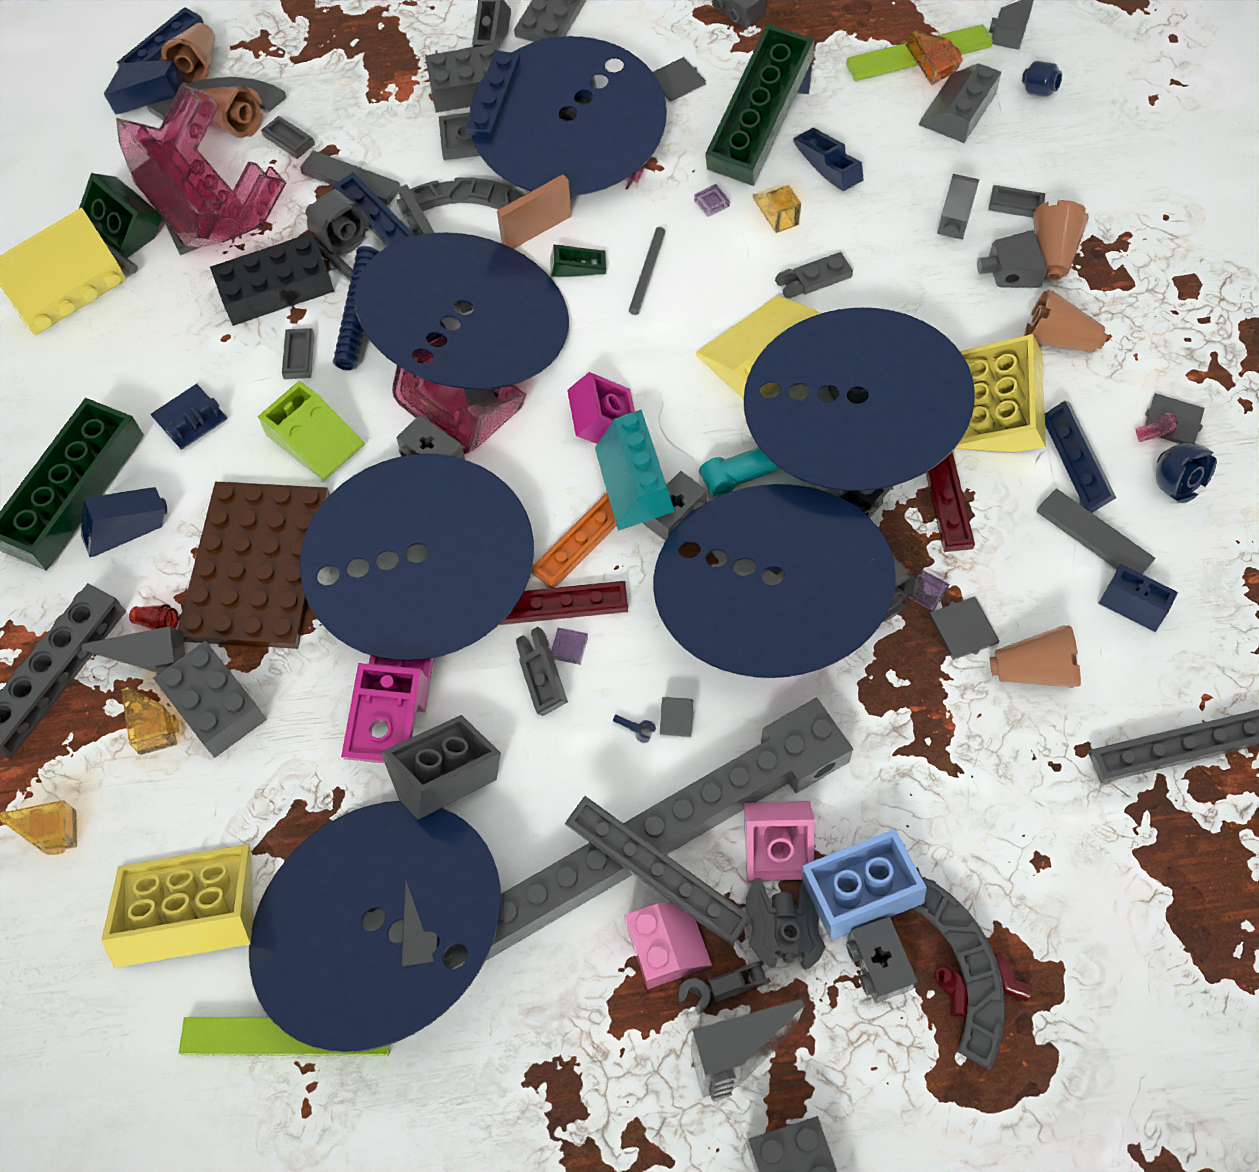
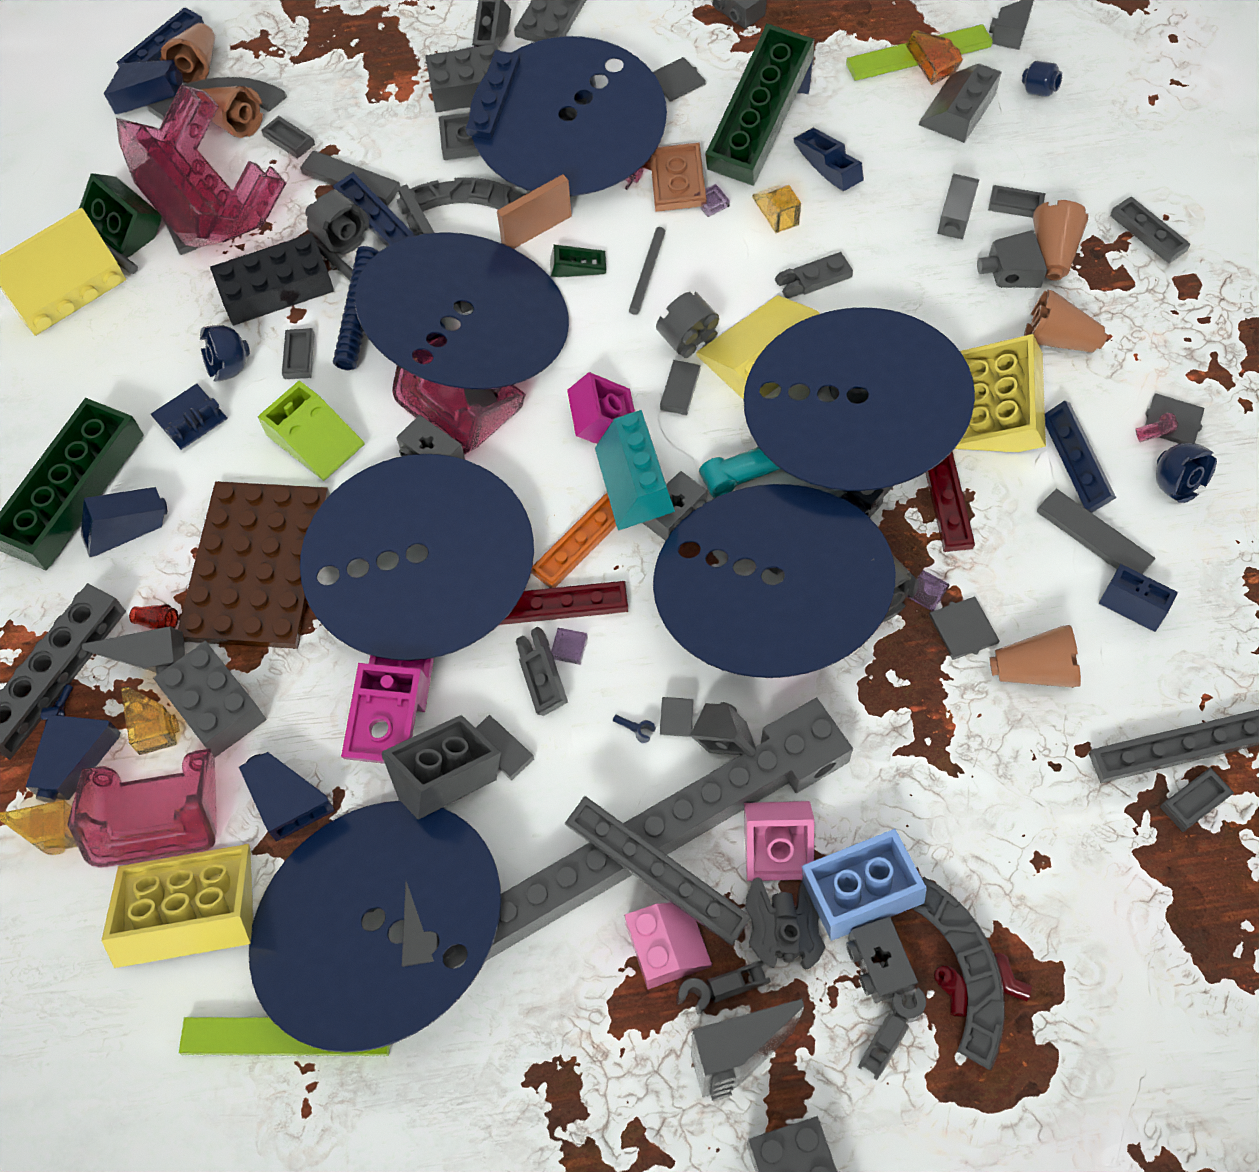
none -> dark blue slope [25,715,121,803]
none -> dark blue hand [40,685,73,725]
none -> clear pink windscreen [67,749,217,867]
none -> dark blue cylinder [200,325,250,382]
none -> dark blue slope [238,752,335,842]
none -> dark grey tile [476,715,534,781]
none -> nougat tile [650,143,707,212]
none -> dark grey brick [656,292,720,359]
none -> dark grey tile [660,360,700,415]
none -> dark grey slope [690,702,757,756]
none -> dark grey piece [858,988,926,1080]
none -> dark grey plate [1110,196,1191,264]
none -> dark grey tile [1160,767,1234,832]

